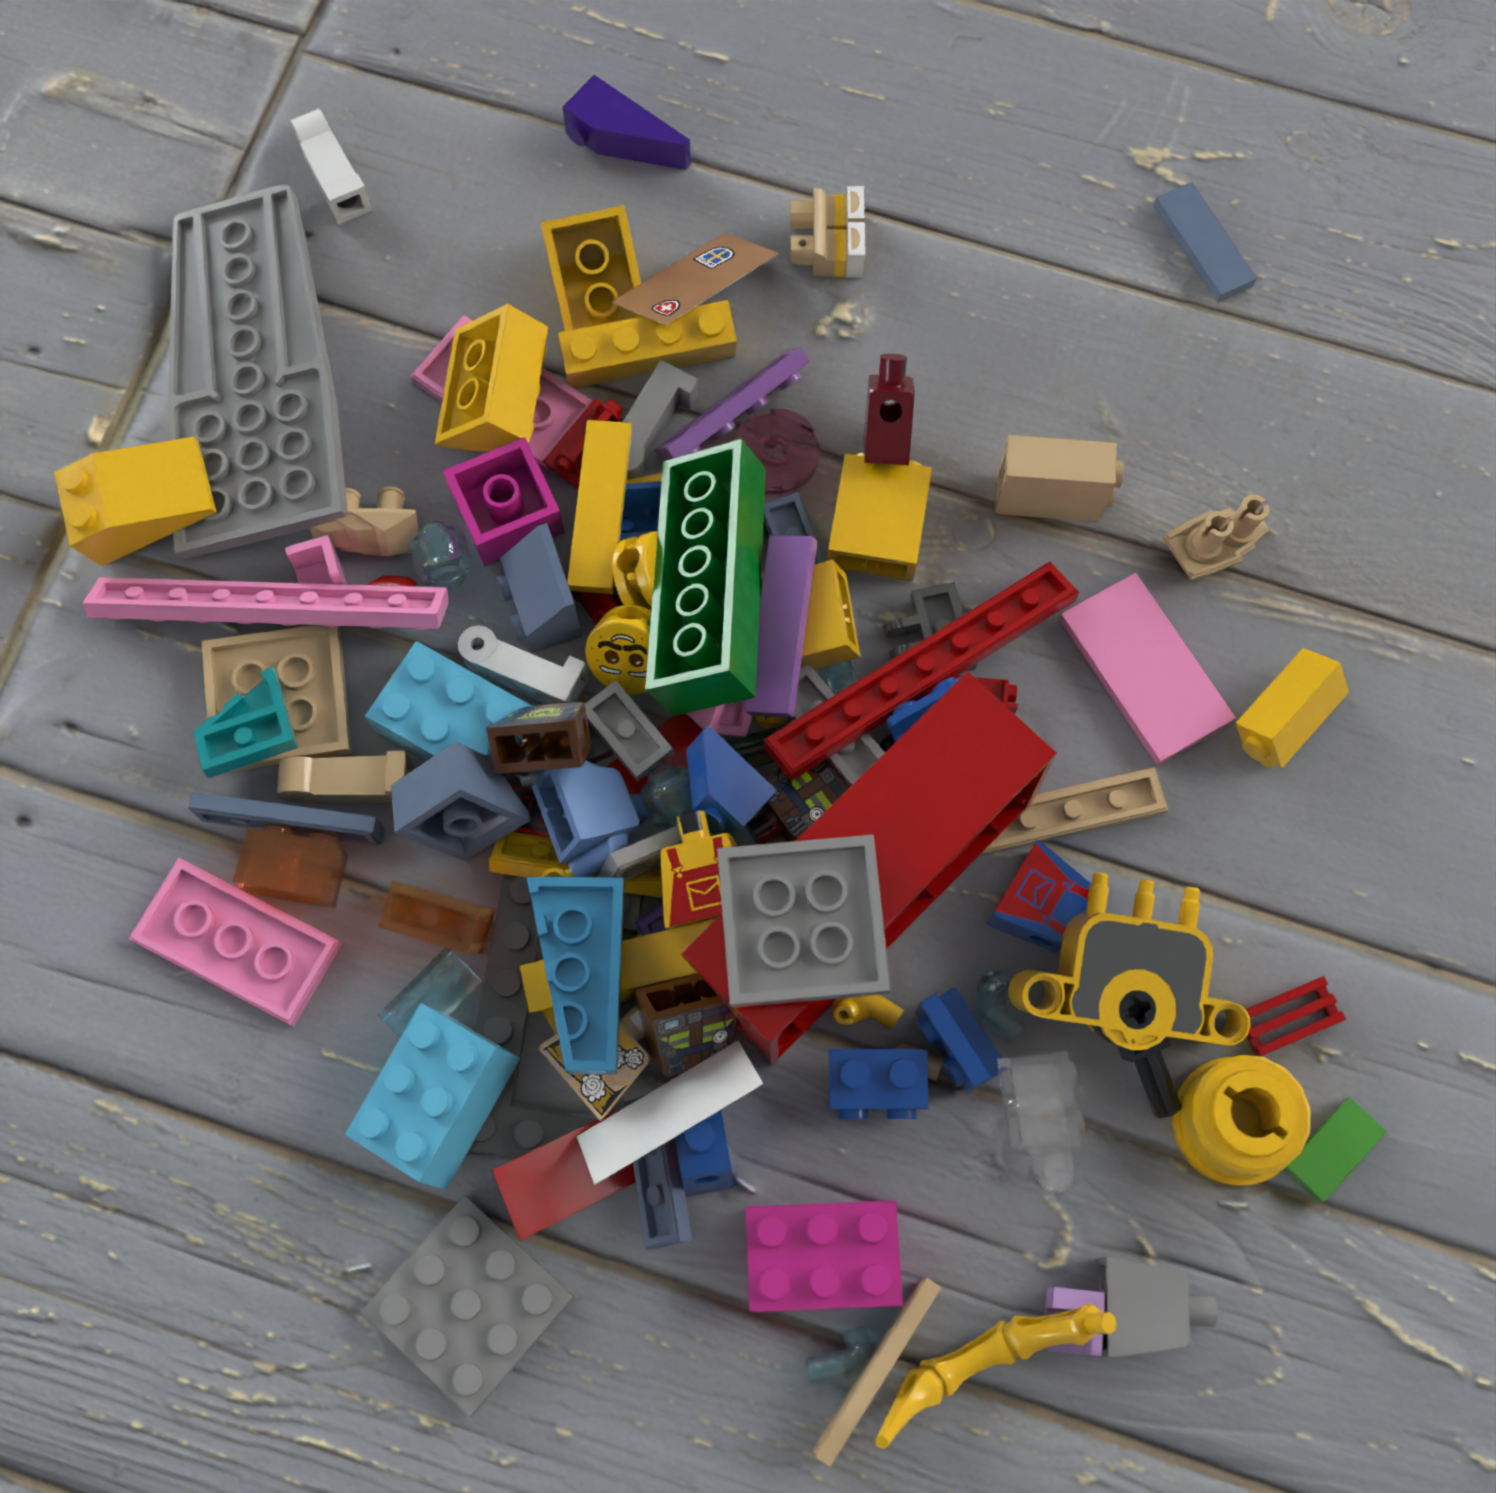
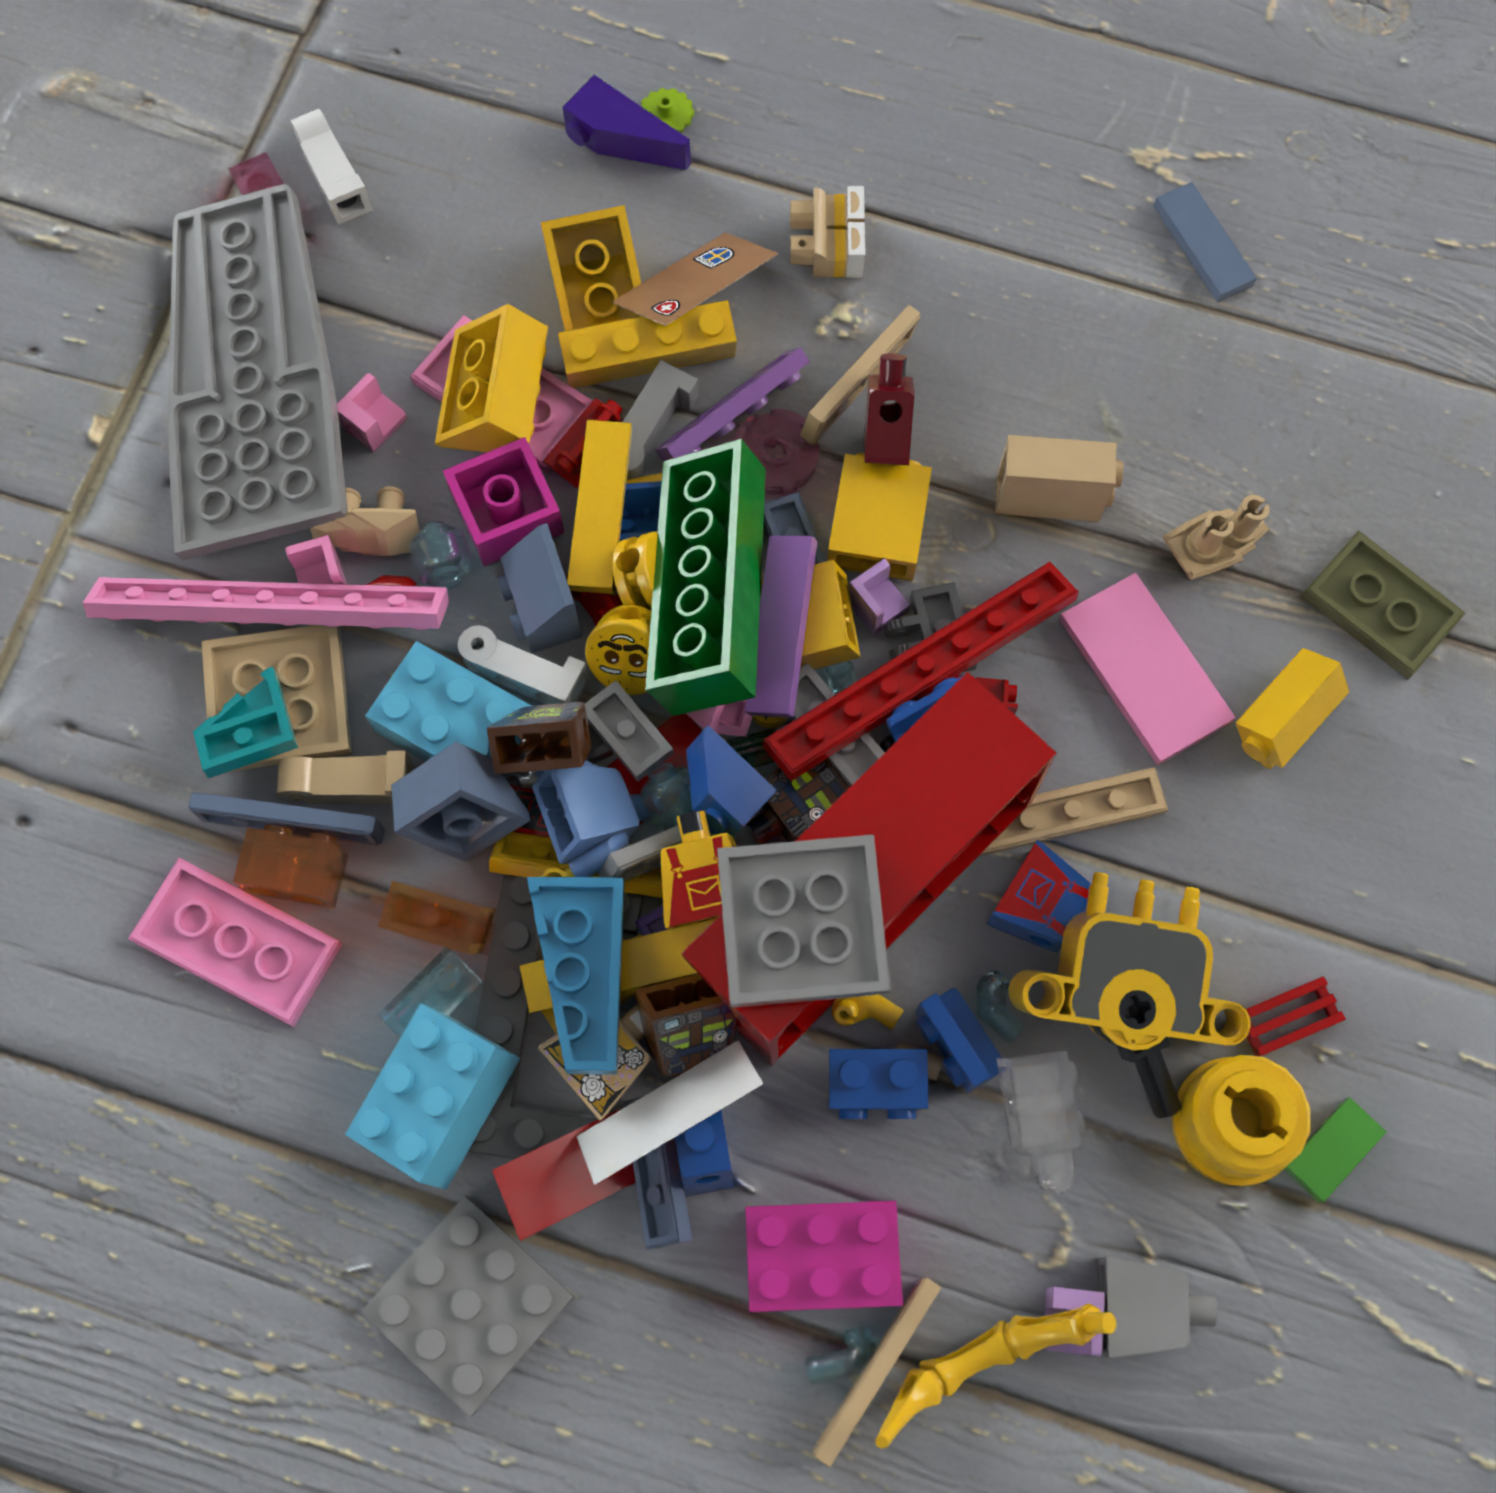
yellow slope [54,437,217,567] -> none
none -> clear pink plate [228,152,284,195]
none -> bright pink panel [337,373,407,453]
none -> lime piece [641,88,694,133]
none -> tan tile [800,305,921,444]
none -> lavender panel [849,559,910,636]
none -> olive tile [1301,530,1466,680]

